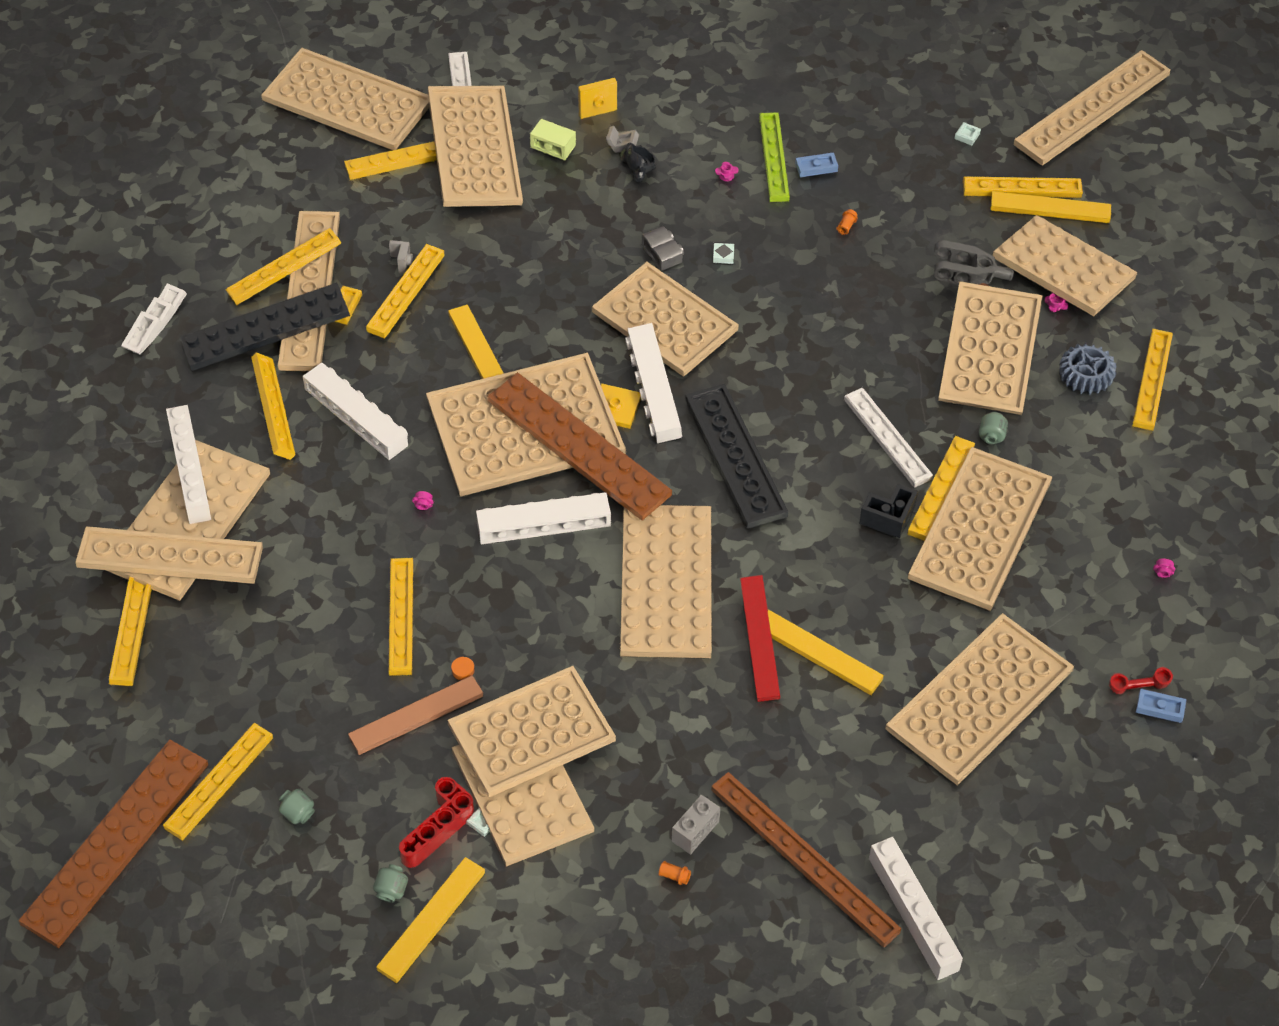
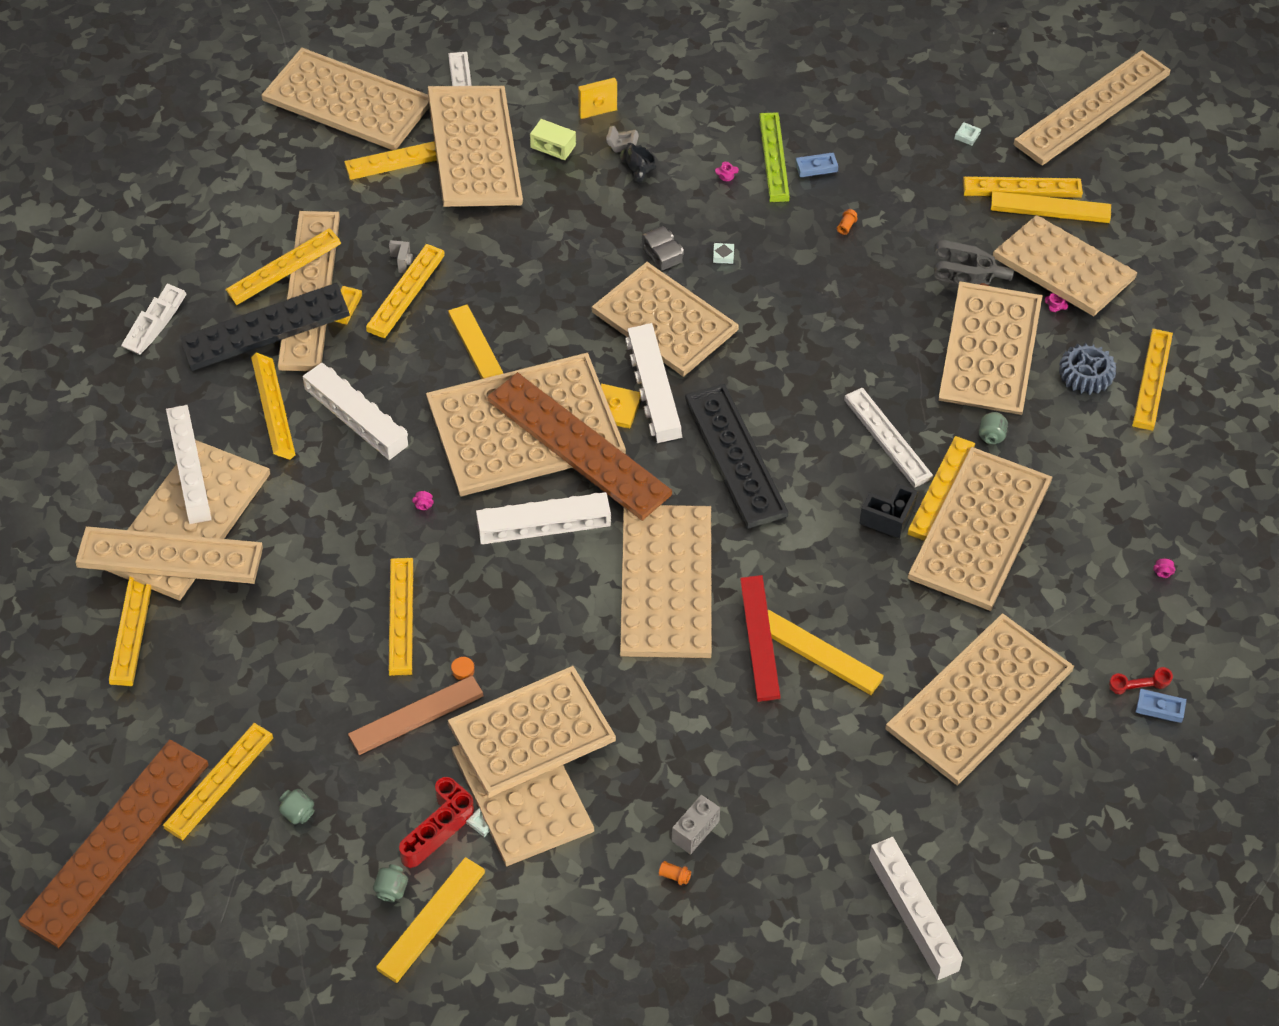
dark orange plate [711,772,902,948] -> none

